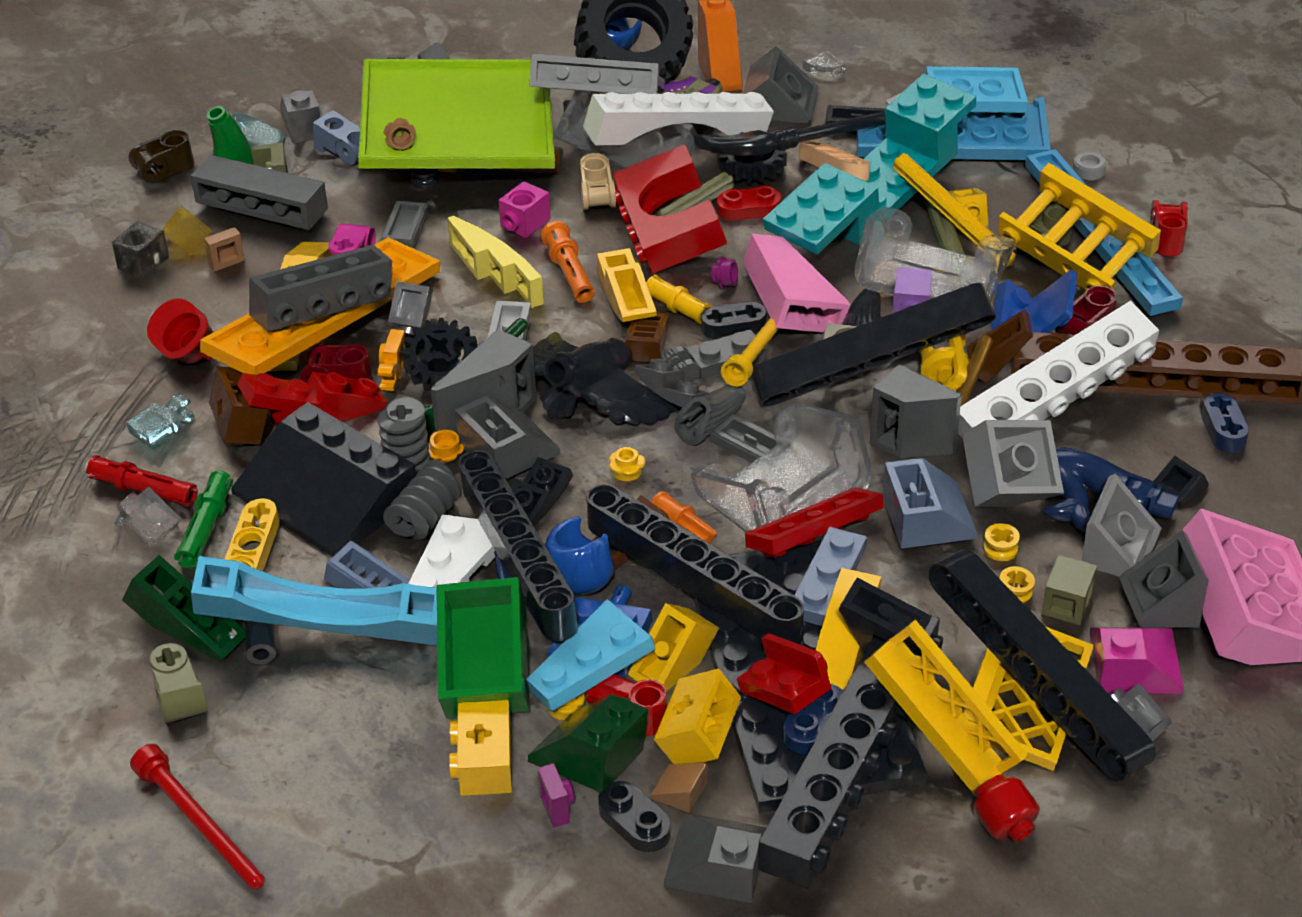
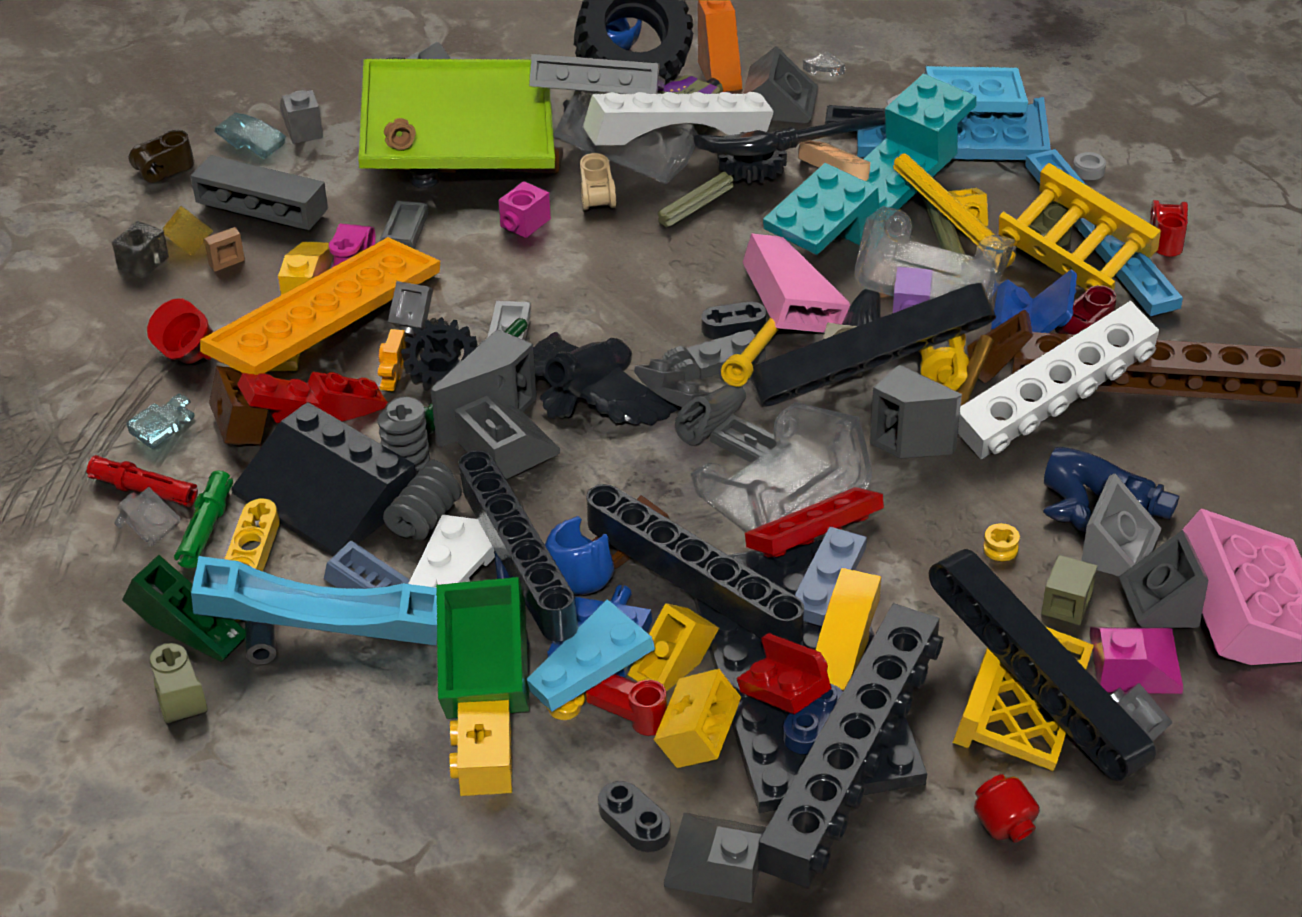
red piece [130,744,265,890] -> none
green piece [207,106,254,164] -> none
dark grey brick [249,244,392,332] -> none
olive bracket [251,143,288,173] -> none
dark red piece [300,344,373,383] -> none
sand blue leg [313,110,360,165] -> none
light orange plate [428,430,464,463] -> none
light yellow slope [448,216,544,308] -> none
black slope [511,457,573,526] -> none
dark green slope [527,694,648,793] -> none
magenta plate [537,763,574,828] -> none
orange pin [540,221,595,303] -> none
yellow slope [597,248,657,322] -> none
yellow plate [609,447,646,481] -> none
red arch [612,144,728,274] -> none
reddish brown slope [625,313,669,363] -> none
yellow pin [646,275,711,324] -> none
orange axle [651,491,717,545] -> none
medium nougat slope [651,762,708,813] -> none
magenta plate [711,256,739,290] -> none
red plate [717,186,781,220] -> none
black slope [839,577,932,653] -> none
yellow fence [864,620,1028,796] -> none
sand blue slope [883,458,977,549] -> none
light grey slope [962,420,1064,507] -> none
yellow bush [999,566,1035,603] -> none
black slope [1153,456,1209,506] -> none
dark blue beam [1201,393,1249,453] -> none

